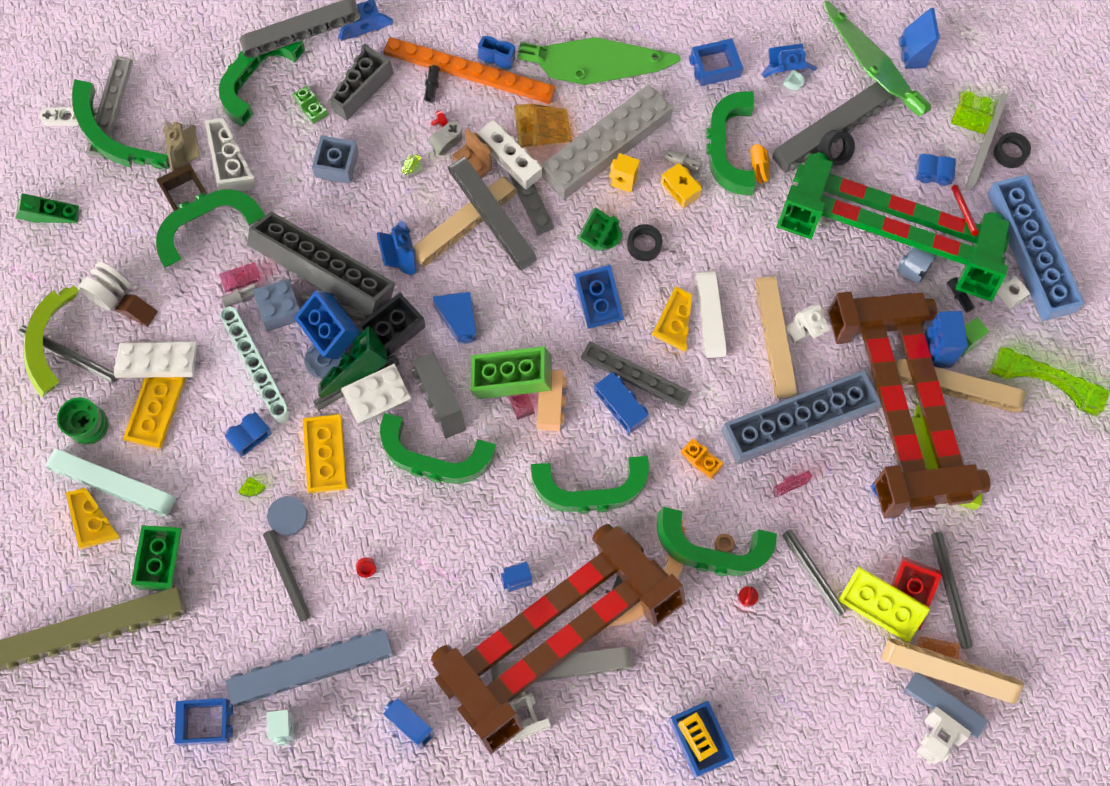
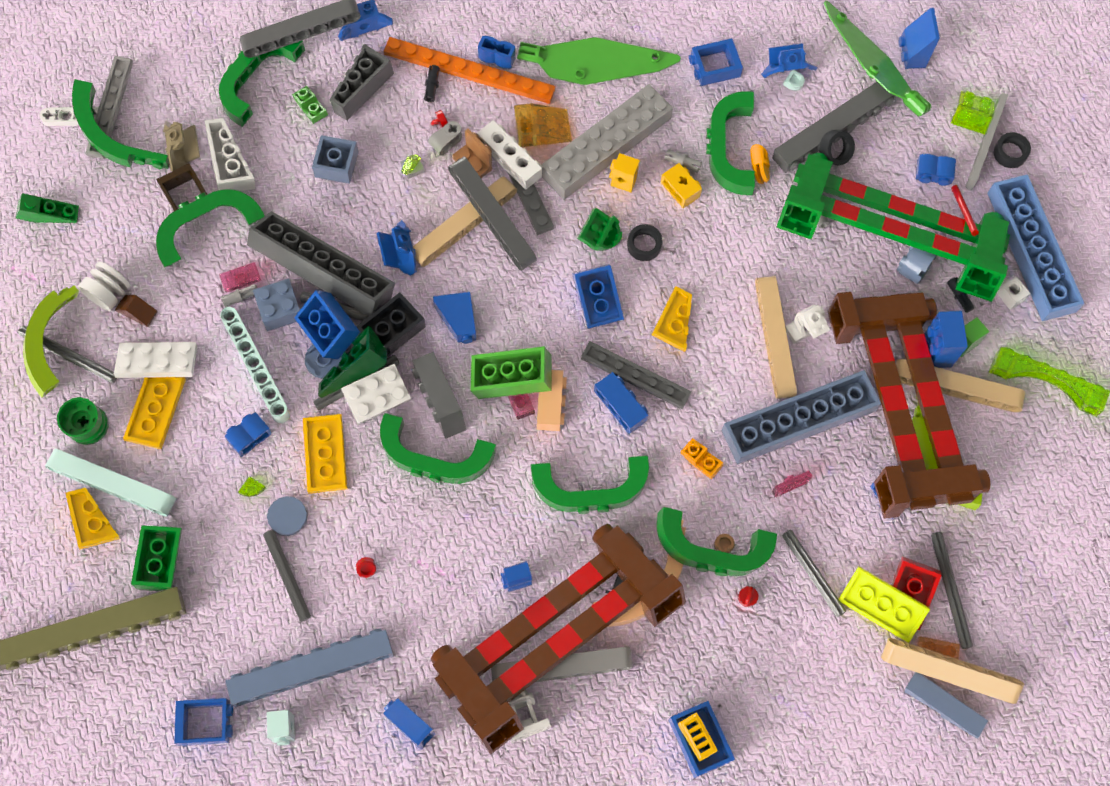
white beam [696,271,726,358] -> none
white tile [916,706,971,765] -> none

